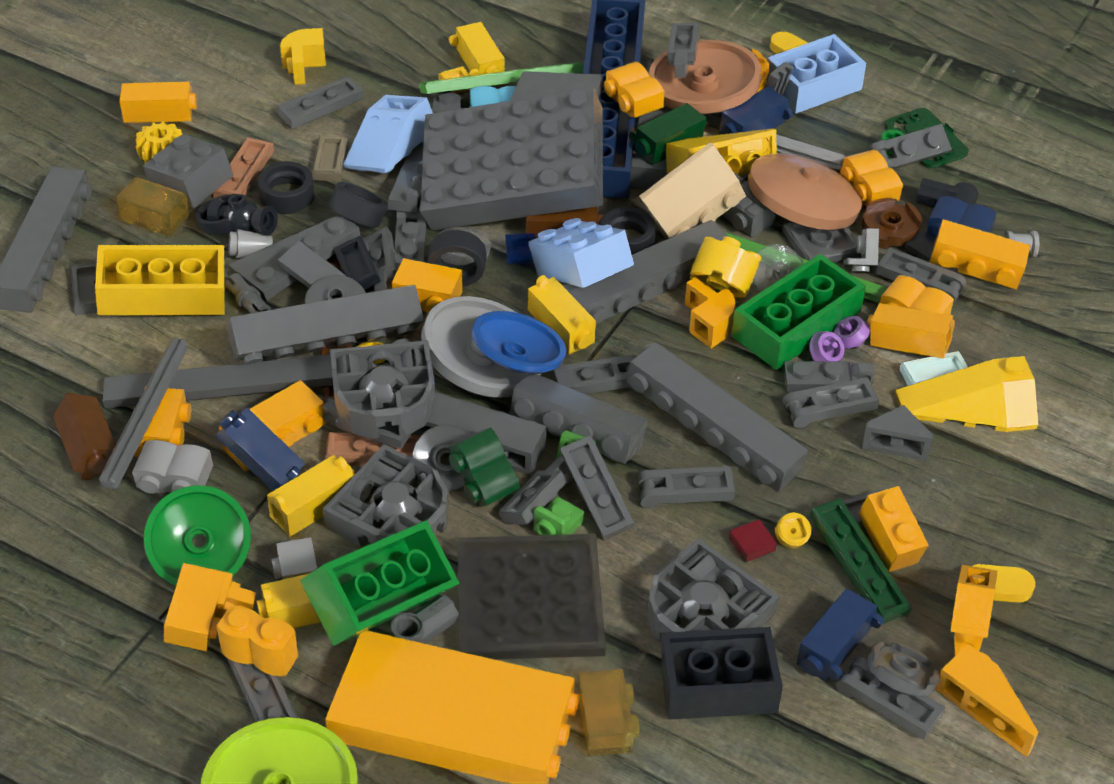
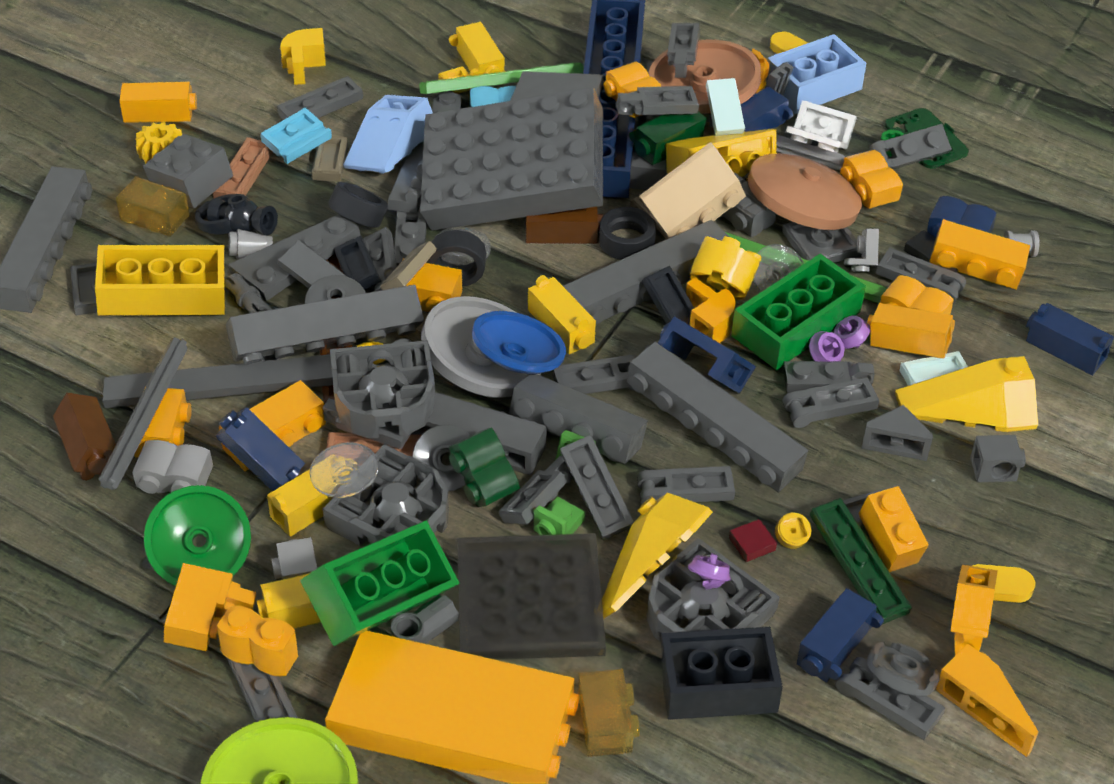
black tyre [258,161,315,214] -> none
clear blue plate [505,233,536,264] -> none
light blue brick [528,218,634,288] -> none
reddish brown plate [862,198,922,249] -> none
black piece [916,178,978,207] -> none
none -> medium azure plate [260,108,332,164]
none -> clear dish [310,442,379,498]
none -> dark tan tile [380,241,437,290]
none -> yellow wedge [595,493,712,621]
none -> dark grey hinge [616,86,699,115]
none -> black tile [642,265,694,325]
none -> dark blue panel [658,317,756,394]
none -> medium lavender hat [687,553,731,589]
none -> light aqua tile [705,78,745,136]
none -> white bracket [786,100,857,152]
none -> dark grey brick [970,434,1026,482]
none -> dark blue brick [1026,303,1114,376]

